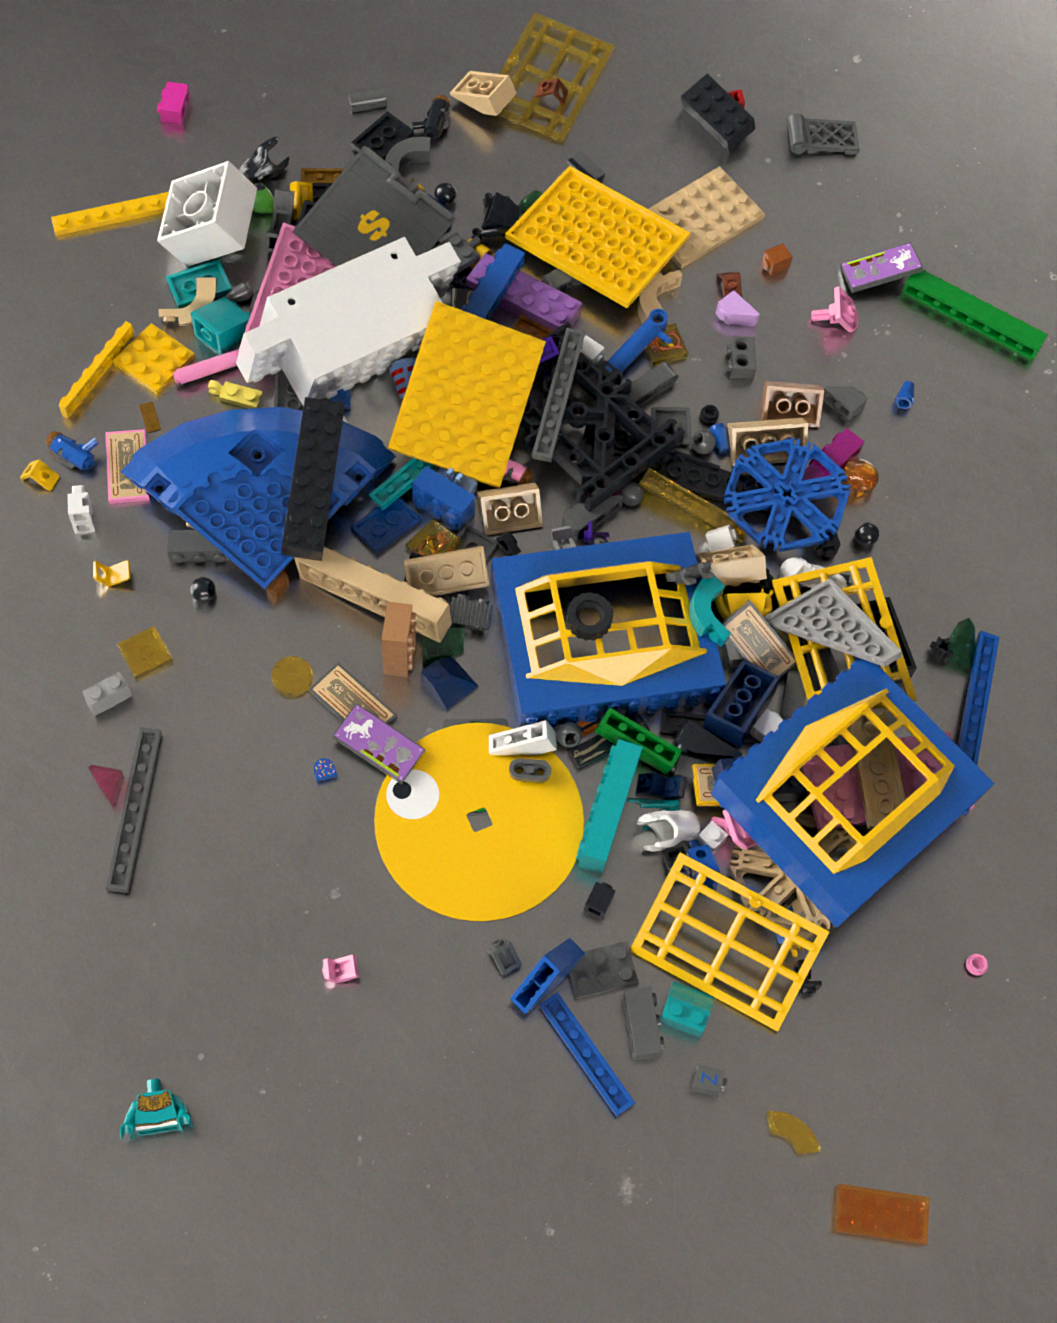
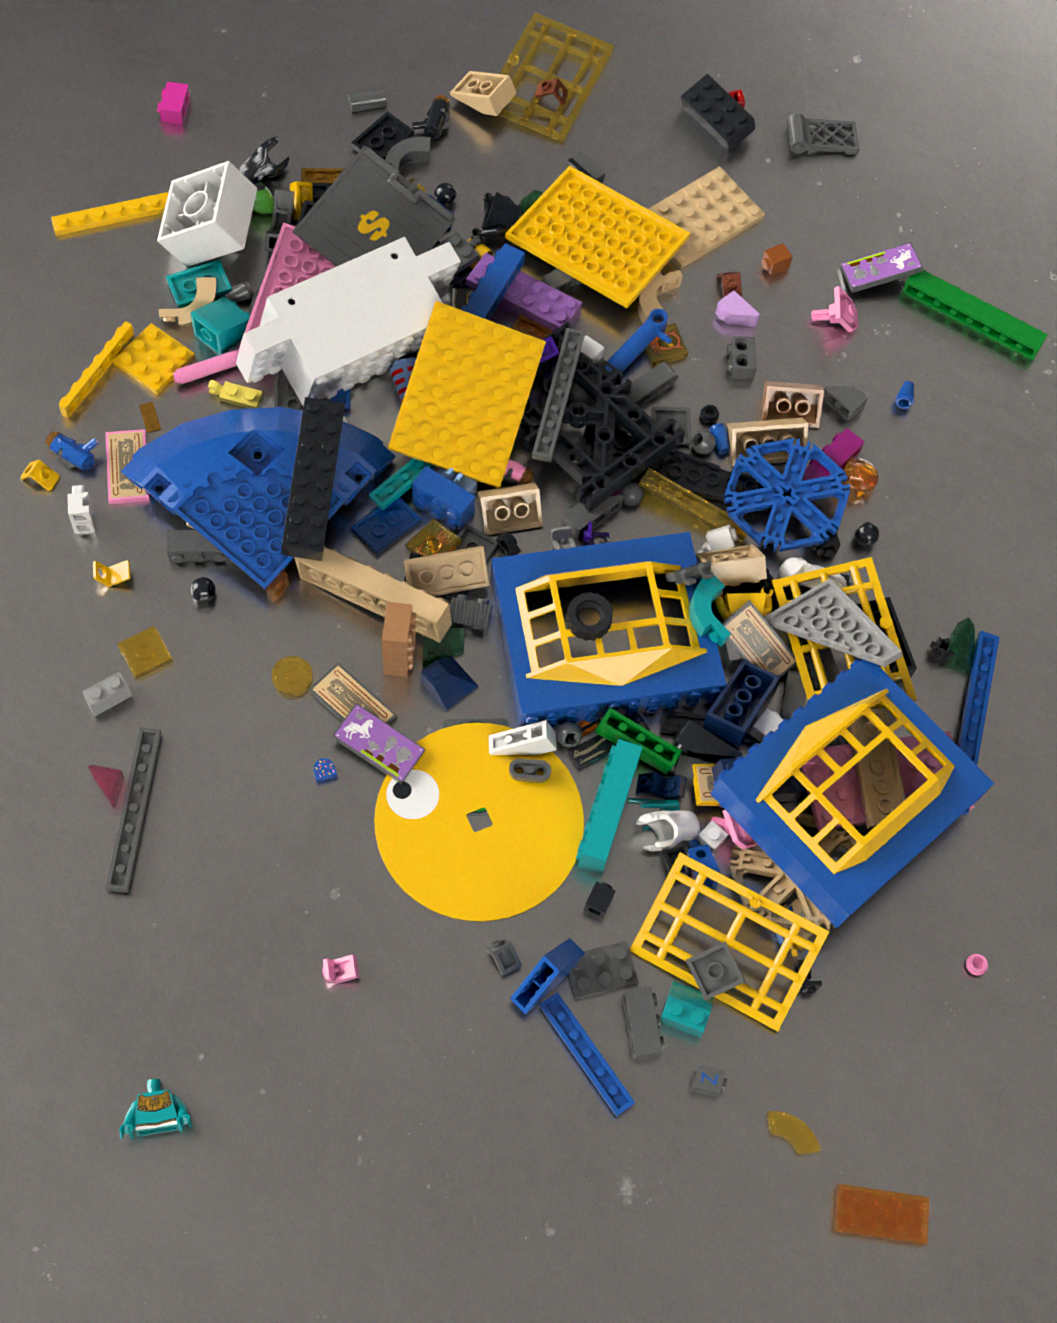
none -> dark grey plate [686,941,745,1000]

